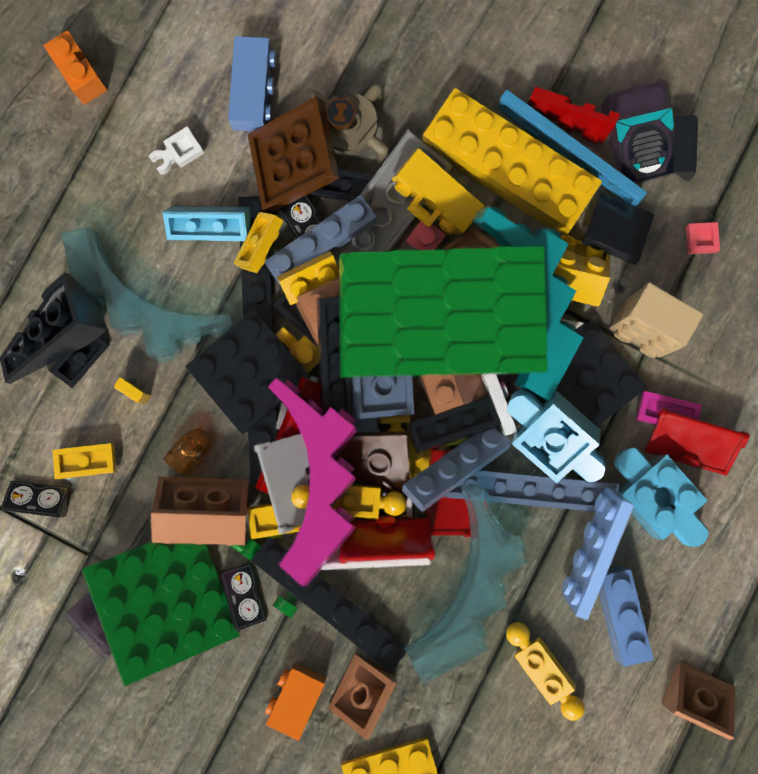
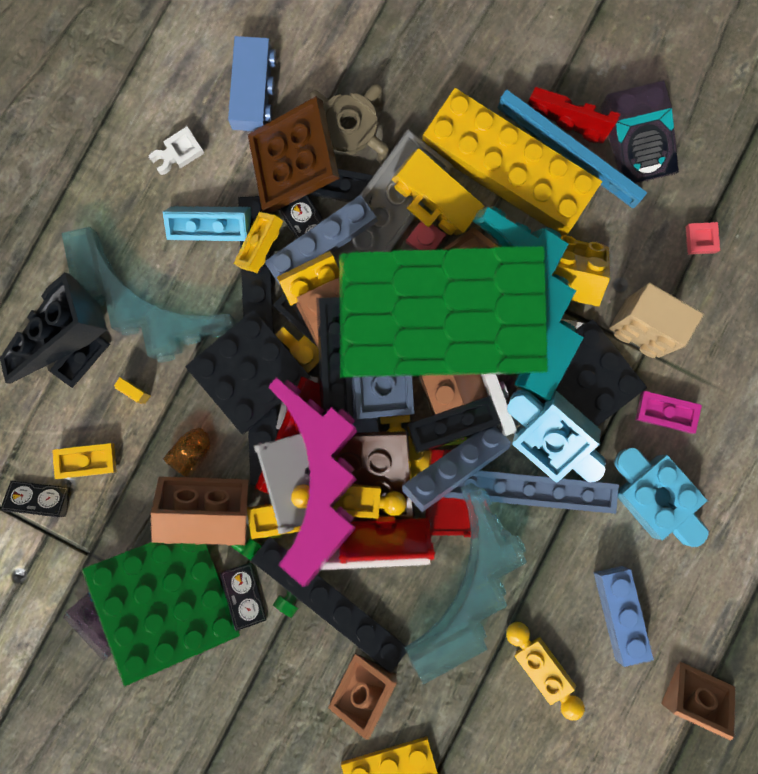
orange brick [43,30,108,105] -> none
orange brick [265,663,326,741] -> none
tile [326,98,356,130] -> none
light blue plate [562,487,634,620] -> none
black tile [582,193,654,265] -> none
red door [644,407,750,476] -> none
black slope [673,116,698,181] -> none

